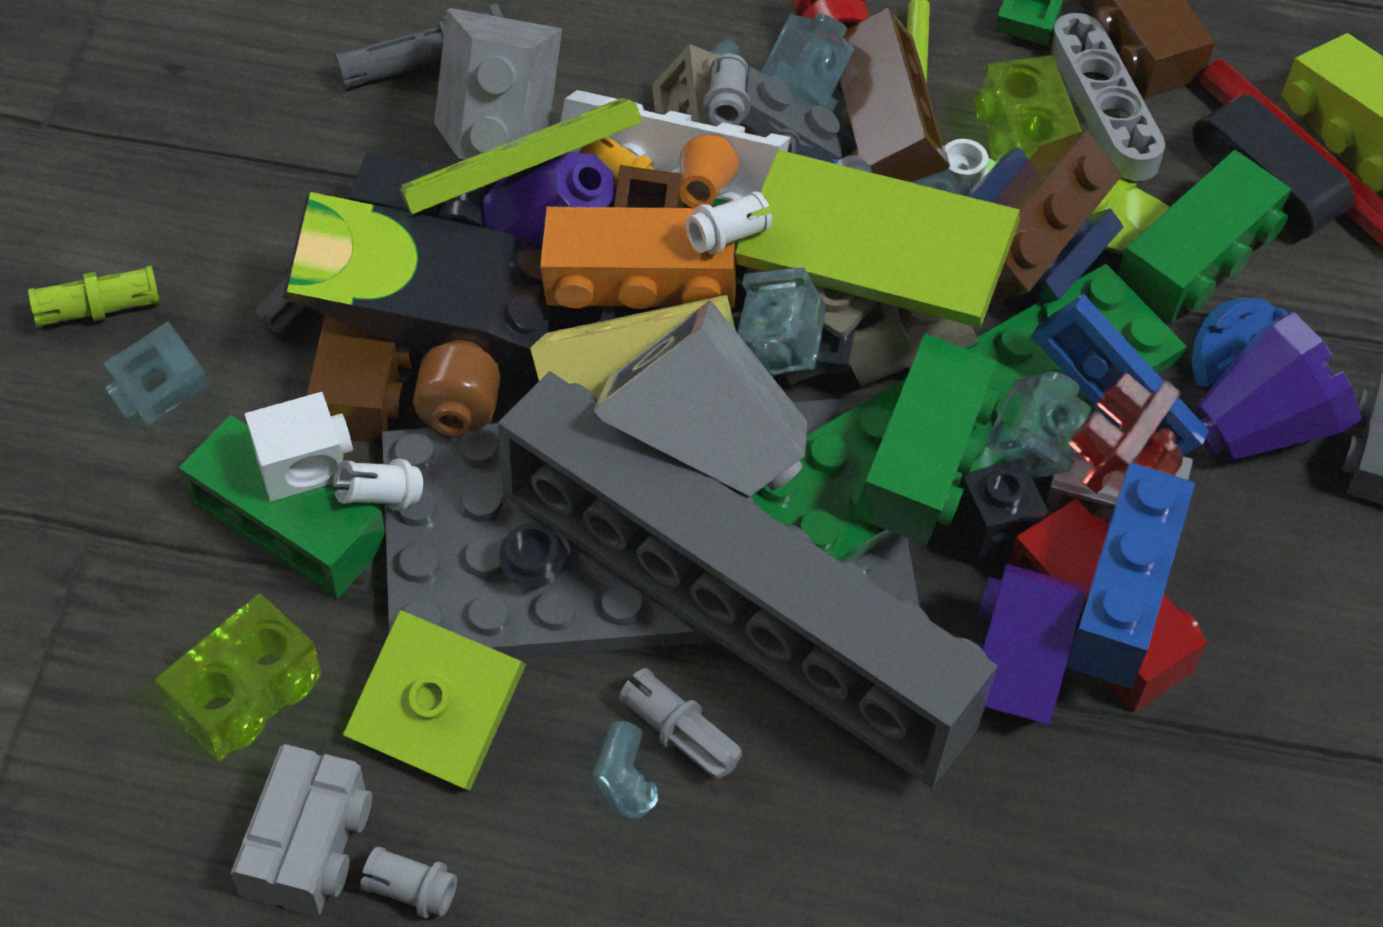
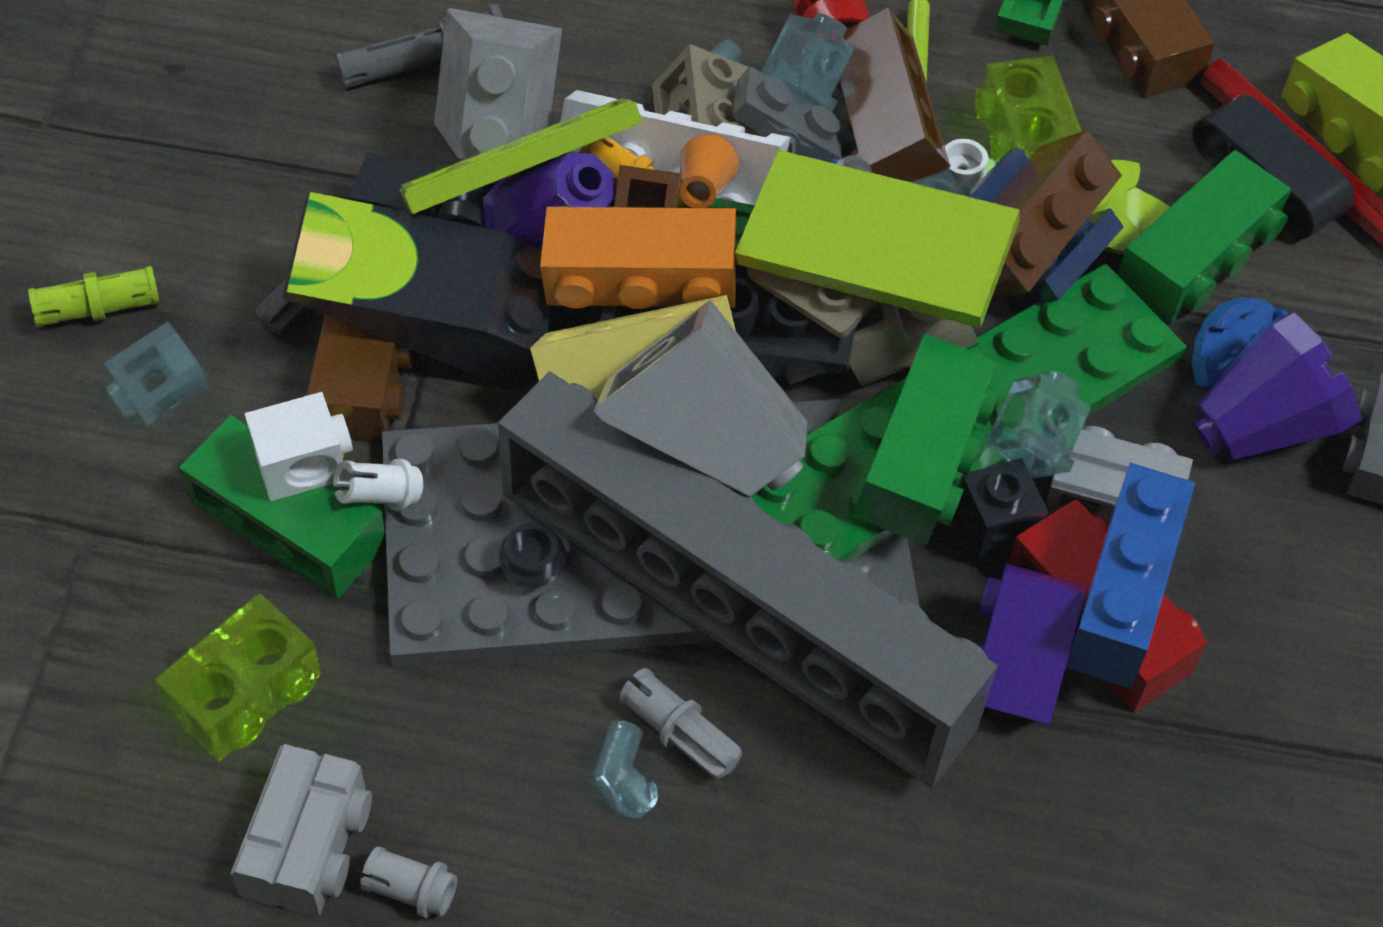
lime plate [343,610,526,791] -> none
dark orange head [413,340,501,436] -> none
white pin [685,191,772,255] -> none
light grey pin [703,53,751,126] -> none
clear light blue brick [738,267,827,375] -> none
blue plate [1031,294,1209,456] -> none
light grey beam [1050,13,1165,181] -> none
clear red hips [1068,372,1183,494] -> none

